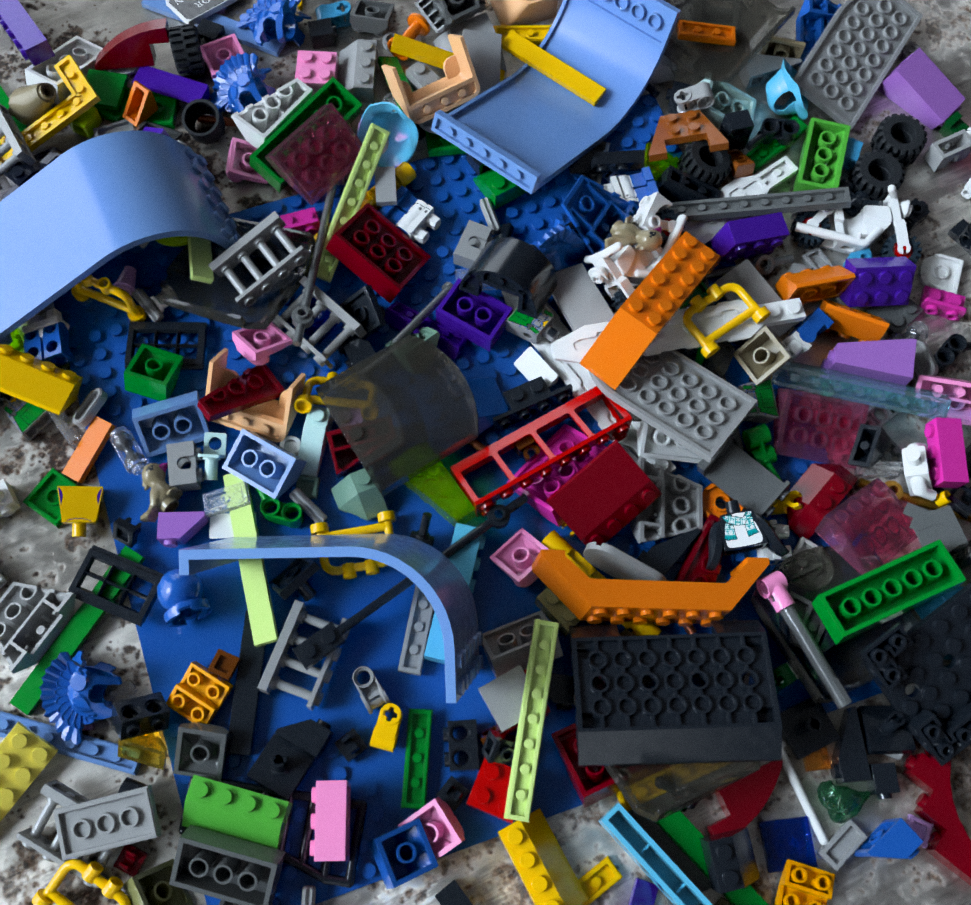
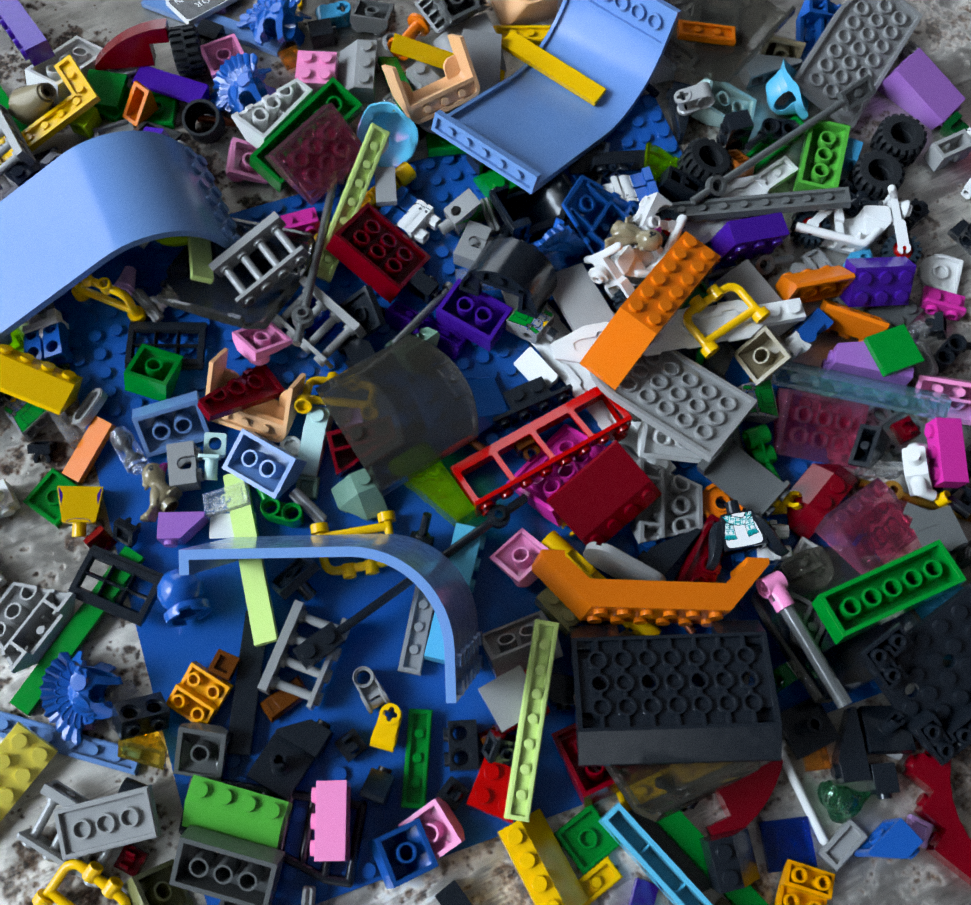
dark orange wing [649,110,729,162] -> none
none -> black tile [27,441,57,463]
none -> dark red tile [83,525,117,551]
none -> reddish brown tile [259,675,308,723]
none -> clear orange tile [278,45,298,71]
none -> black slope [359,766,396,806]
none -> black brick [409,267,442,304]
none -> light grey torso [437,188,485,236]
none -> black cylinder [489,171,574,243]
none -> green tile [553,805,620,875]
none -> dark grey bar [690,74,877,205]
none -> green tile [863,324,925,377]
none -> dark red tile [889,416,921,445]
none -> black tile [925,311,947,340]

